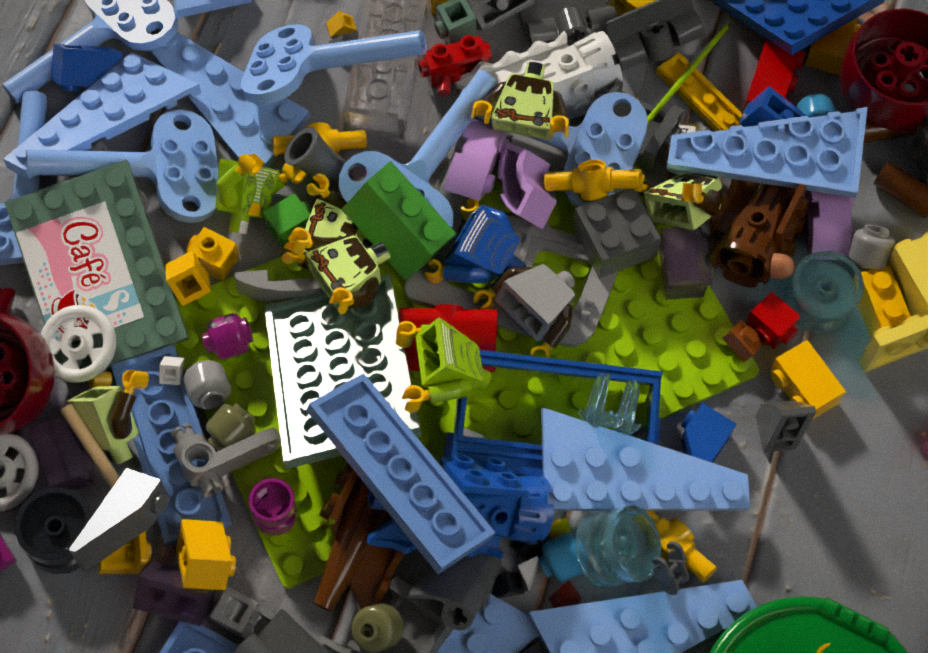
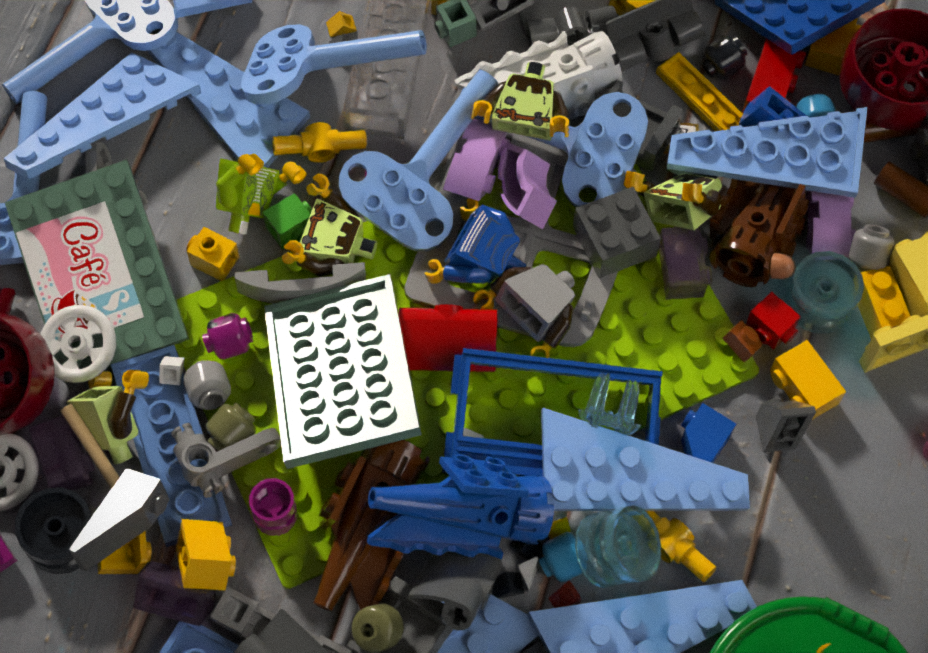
light blue piece [25,109,219,223] -> none
blue slope [51,43,122,91] -> none
yellow brick [165,250,211,306] -> none
dark grey plant [284,127,354,192] -> none
torso [288,227,390,315] -> none
medium blue plate [306,373,496,574] -> none
bright green slope [342,161,456,281] -> none
lime torso [395,318,491,413] -> none
red brick [418,35,492,97] -> none
yellow pin [544,160,642,201] -> none
lime axle [647,24,729,125] -> none
dark grey piece [652,541,690,595] -> none
none -> black head [701,35,748,80]

